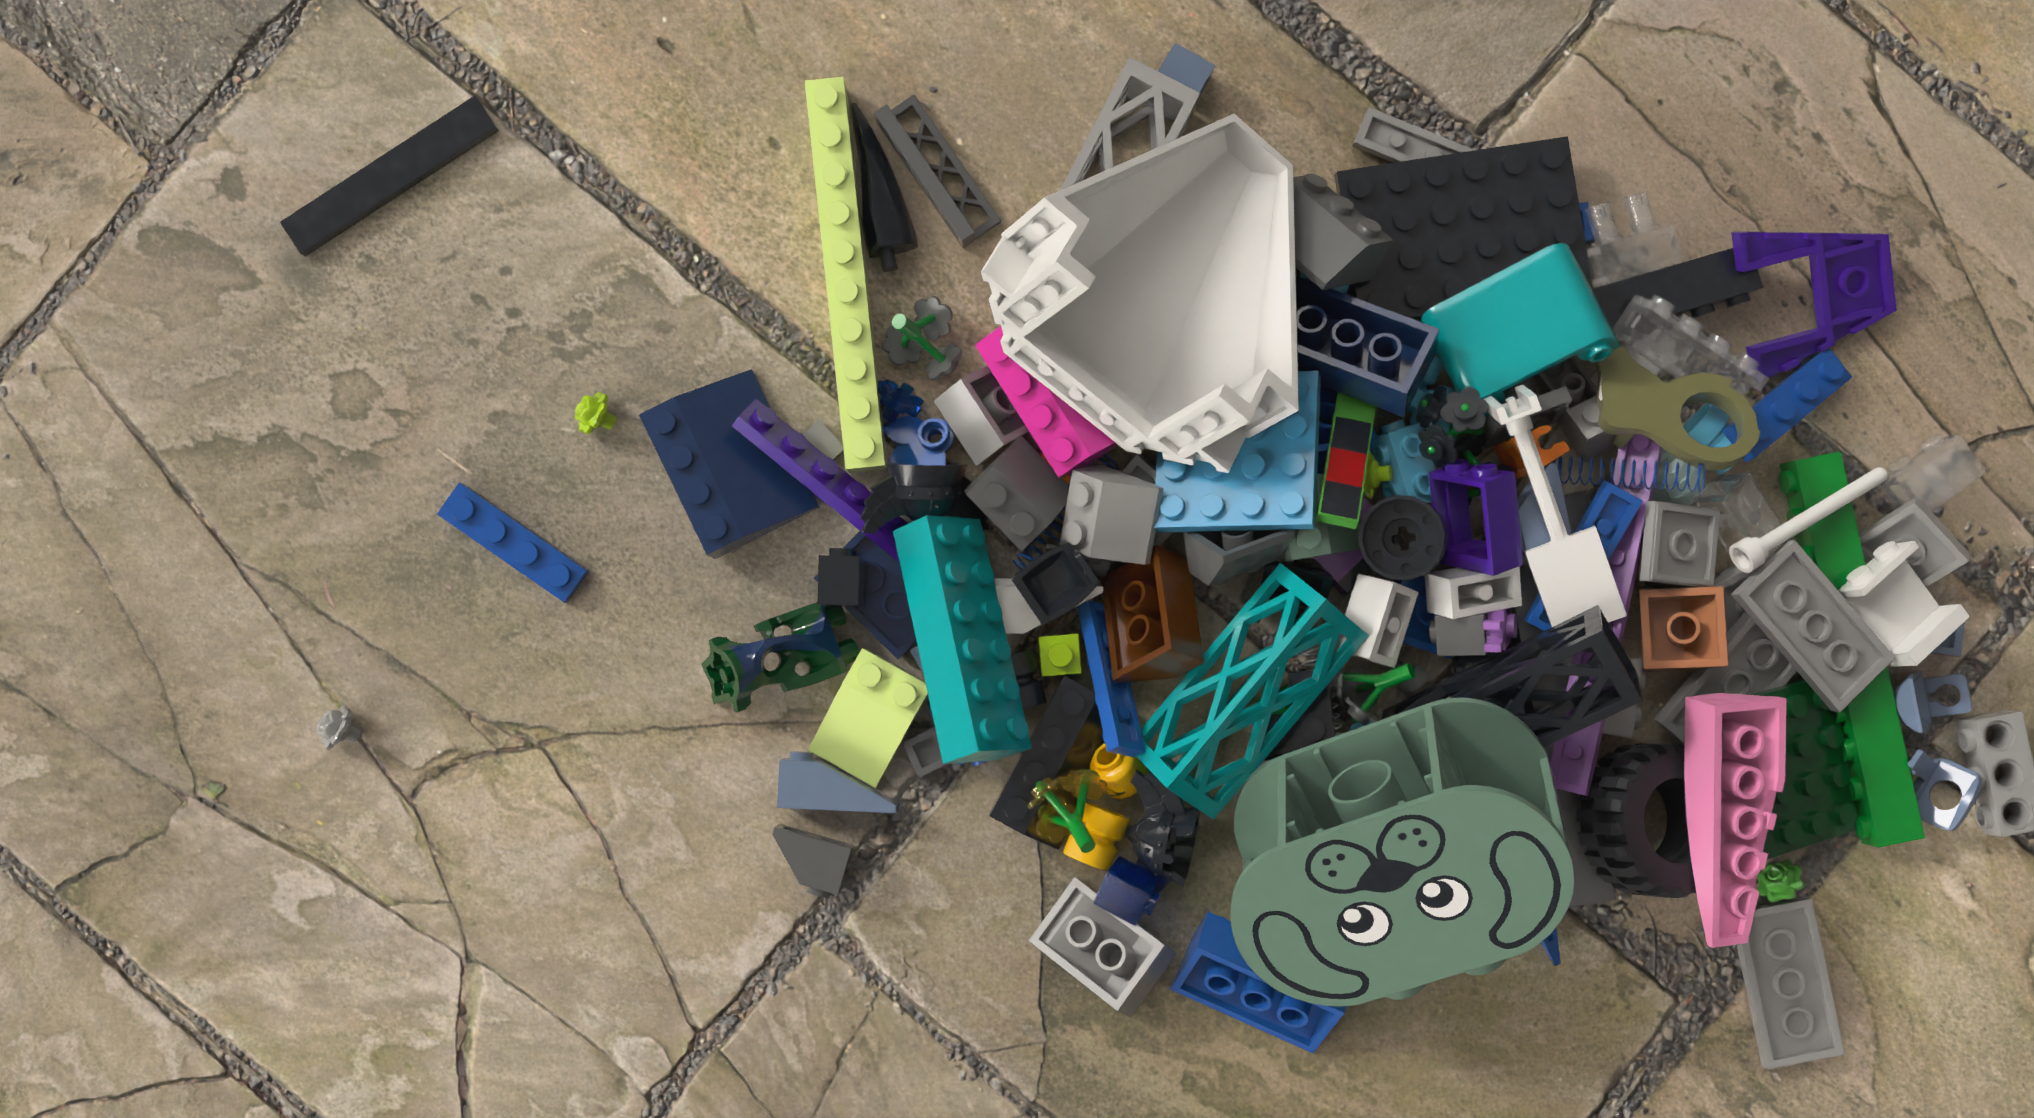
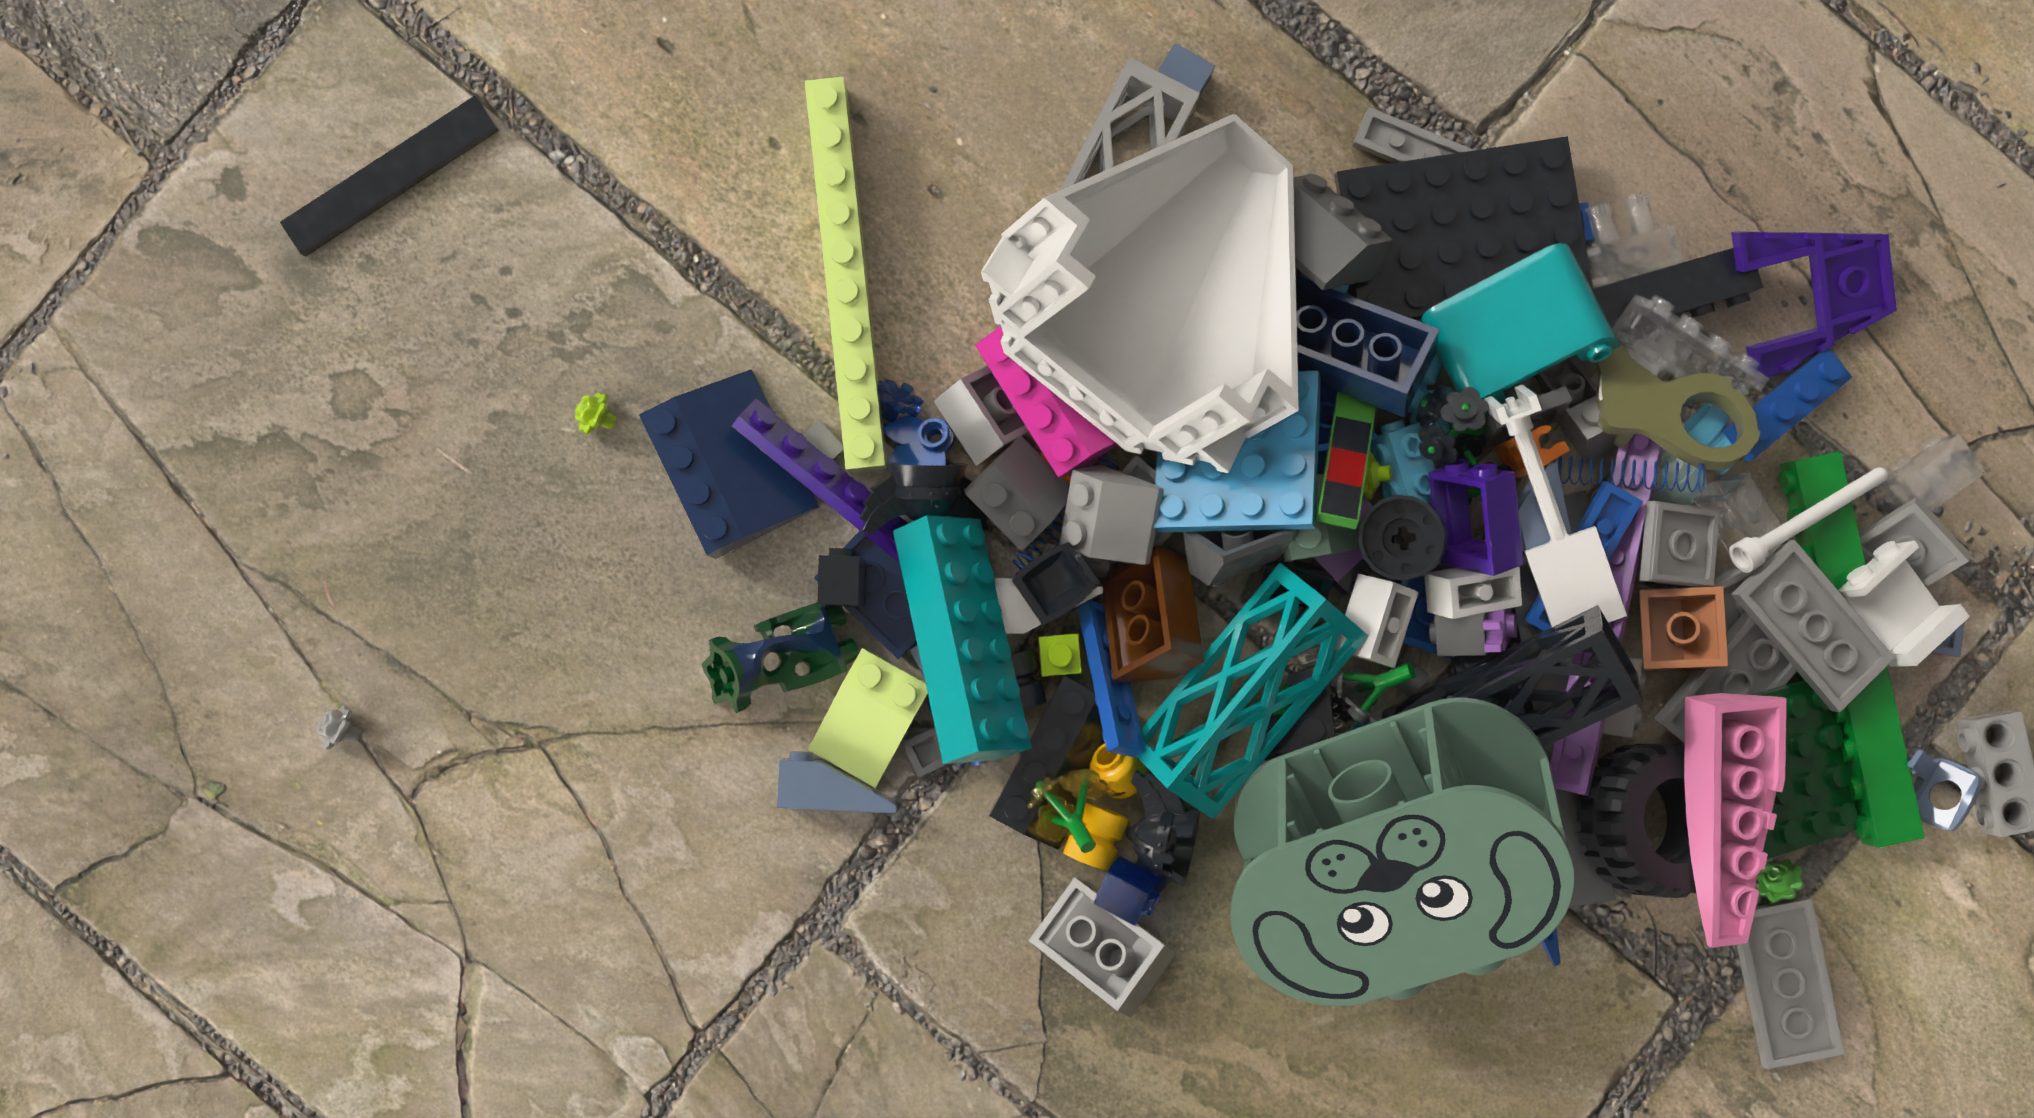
blue plate [437,482,589,603] -> none
dark grey slope [773,824,854,898] -> none
black piece [850,103,918,272] -> none
dark grey fence [874,95,1001,248] -> none
dark grey plant [882,296,962,381] -> none
blue slope [1170,911,1346,1053] -> none
sand blue piece [1895,671,1972,734] -> none

